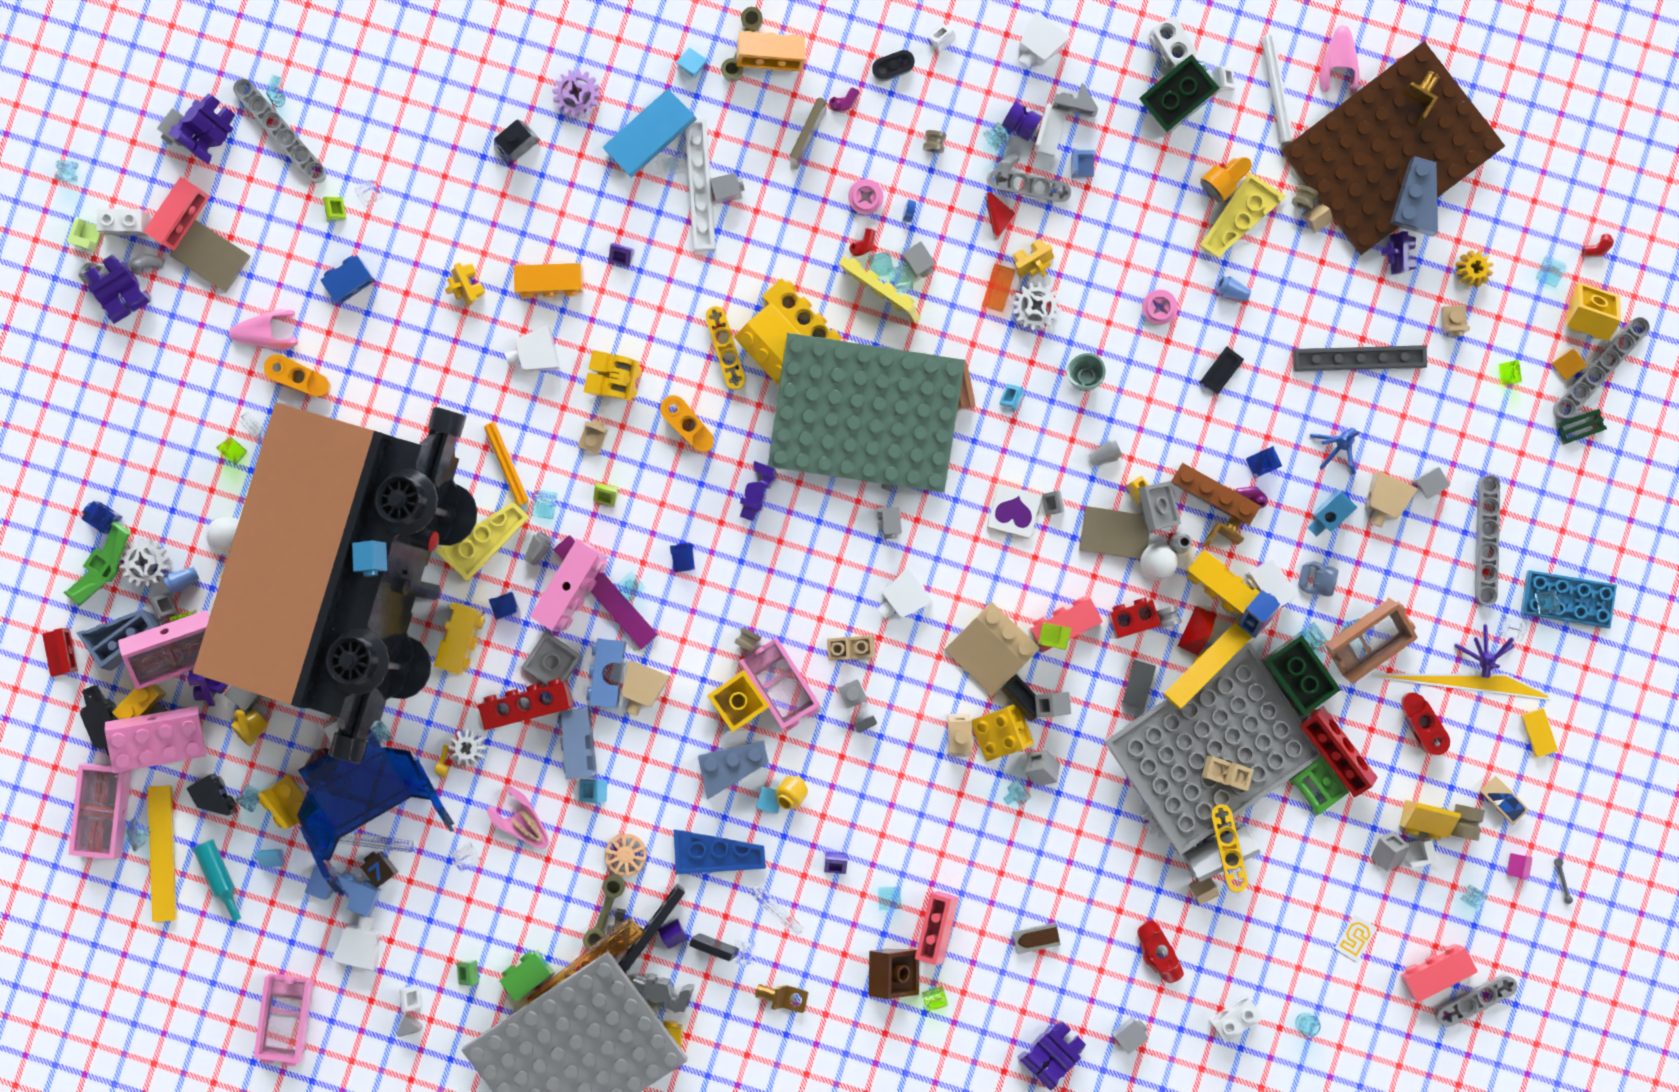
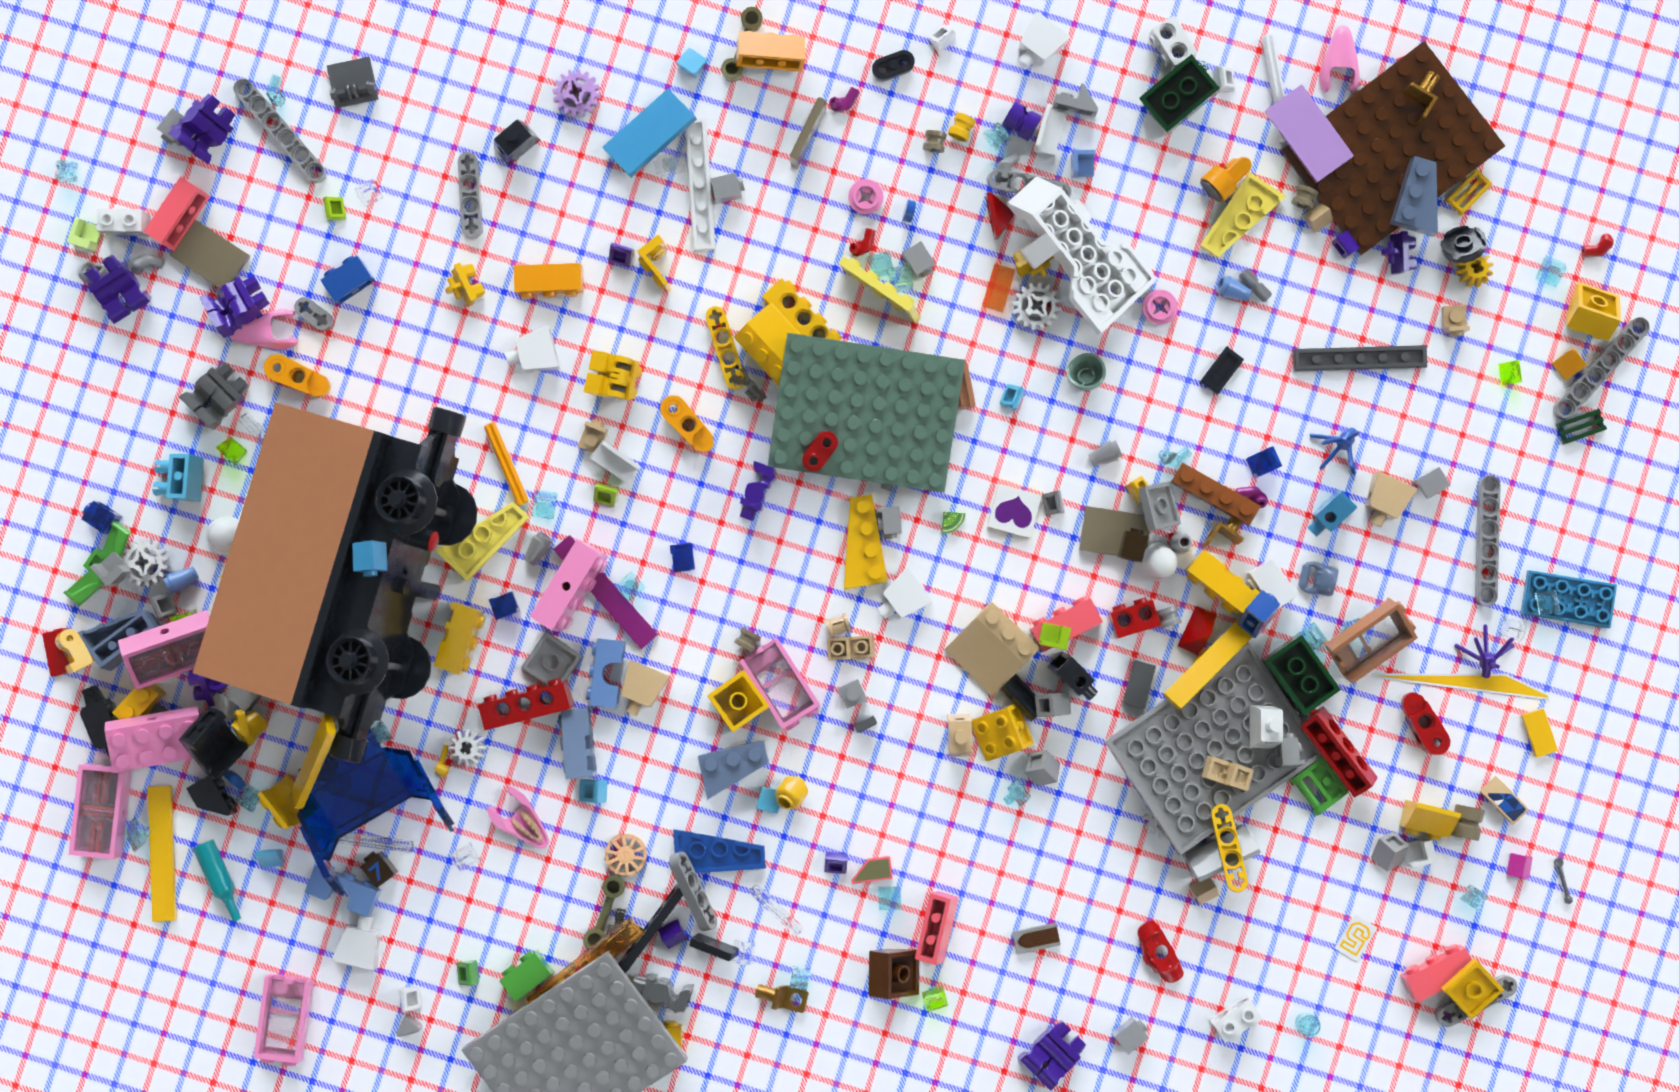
none -> yellow leg [55,629,94,675]
none -> light grey panel [90,552,132,587]
none -> medium azure brick [152,454,204,502]
none -> dark grey hips [178,362,250,430]
none -> black panel [178,706,249,779]
none -> dark purple hips [199,276,270,338]
none -> blue tile [224,770,246,790]
none -> yellow tile [292,714,336,809]
none -> light grey beam [294,297,334,331]
none -> dark grey hinge [326,56,379,109]
none -> light grey beam [457,152,483,239]
none -> white panel [590,440,641,484]
none -> yellow bracket [637,235,671,292]
none -> light grey beam [669,852,717,931]
none -> clear smoke plate [729,367,767,403]
none -> clear light blue wheel [789,965,811,991]
none -> red plate [802,431,838,472]
none -> tan bush [824,612,851,638]
none -> yellow wing [844,494,888,590]
none -> olive tile [851,856,893,884]
none -> bright green tile [942,512,966,534]
none -> yellow wheel [947,112,976,142]
none -> white piece [1007,177,1157,335]
none -> black torso [1047,651,1098,700]
none -> dark brown brick [1117,528,1149,563]
none -> clear light blue arm [1158,446,1193,466]
none -> light grey piece [1239,268,1272,302]
none -> white torso [1250,705,1283,749]
none -> lavender tile [1264,84,1354,183]
none -> light grey brick [1274,733,1305,766]
none -> dark purple slope [1331,230,1360,259]
none -> black tile [1440,226,1487,263]
none -> yellow tile [1441,958,1504,1020]
none -> yellow tile [1445,169,1493,216]

